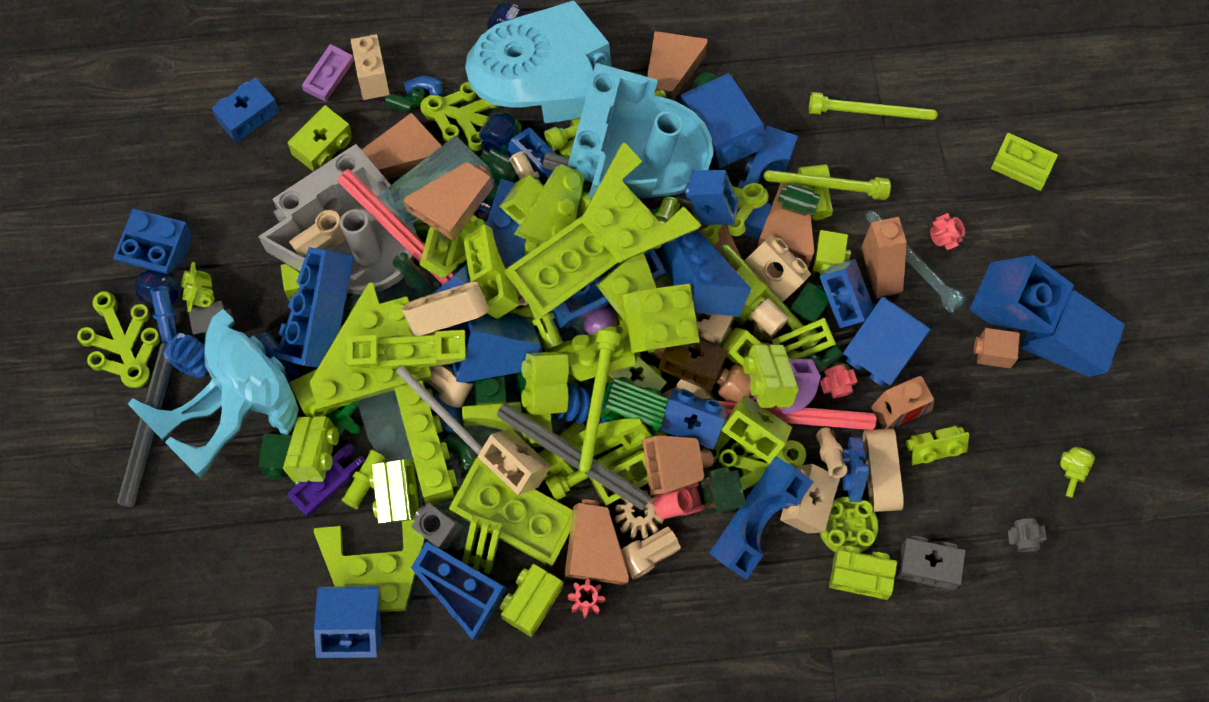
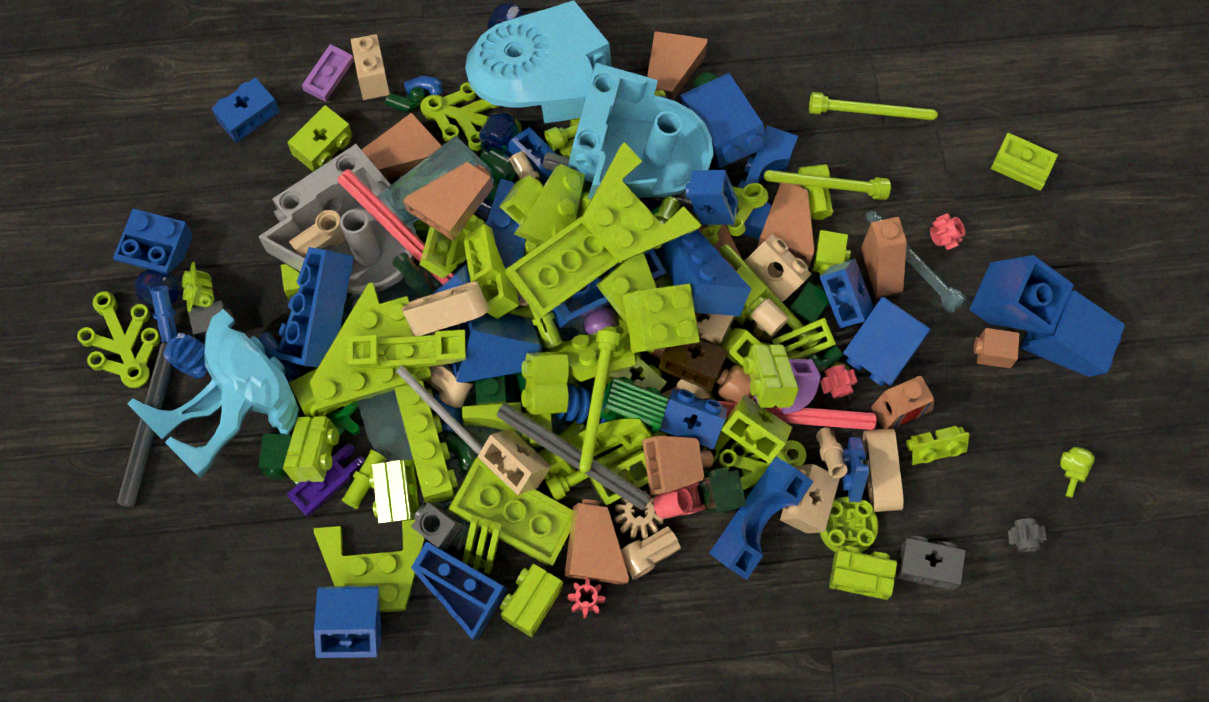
dark green brick [777,182,820,216] -> none

